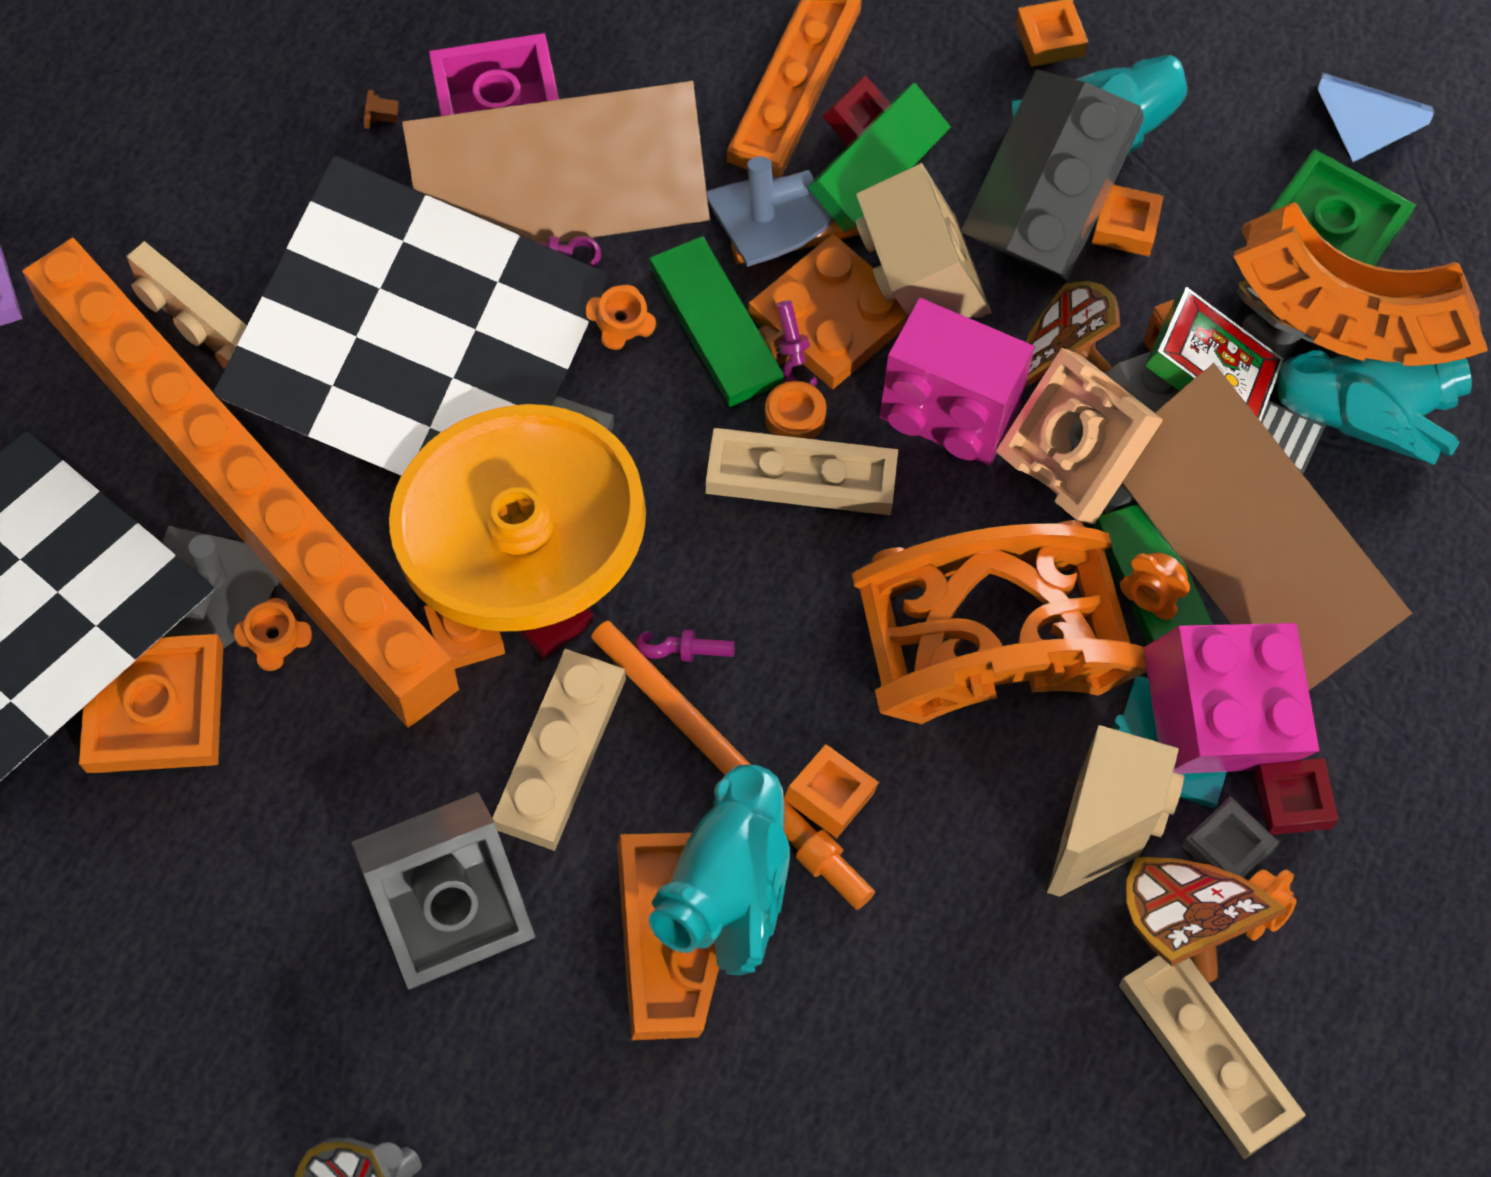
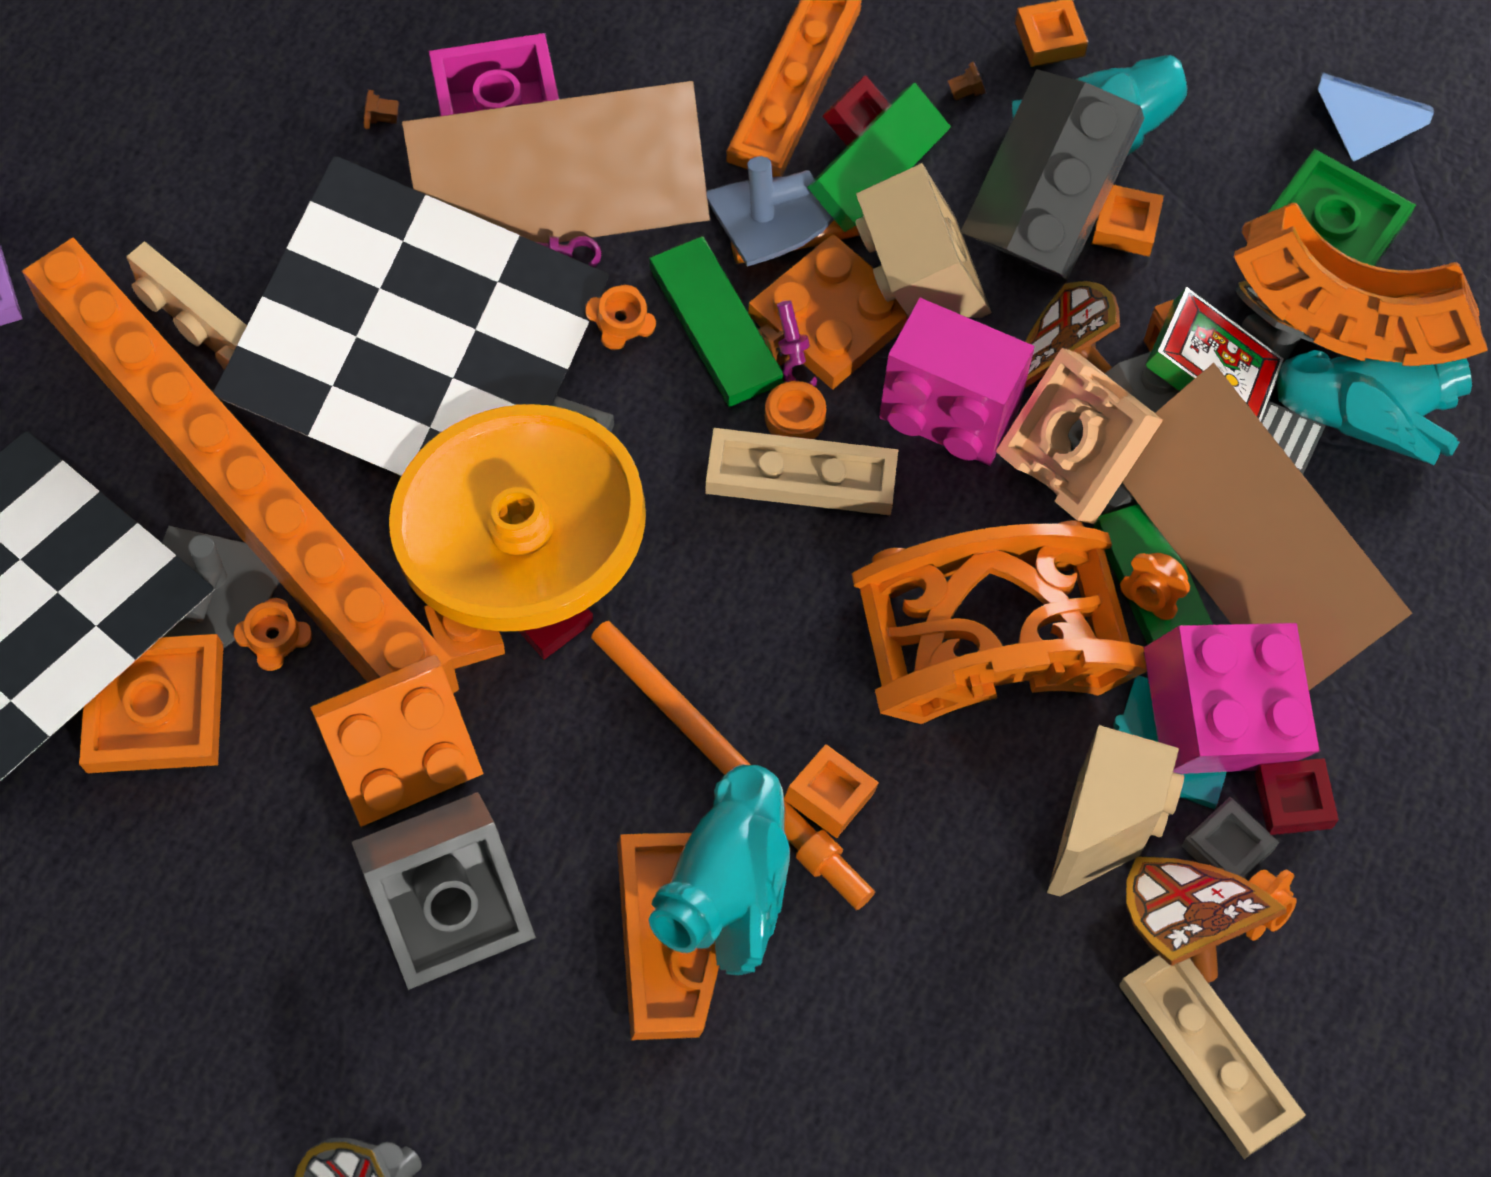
tan plate [492,649,626,851] -> none
magenta hand [636,630,735,662] -> none
none -> orange plate [310,654,484,827]
none -> dark orange piece [948,62,986,101]

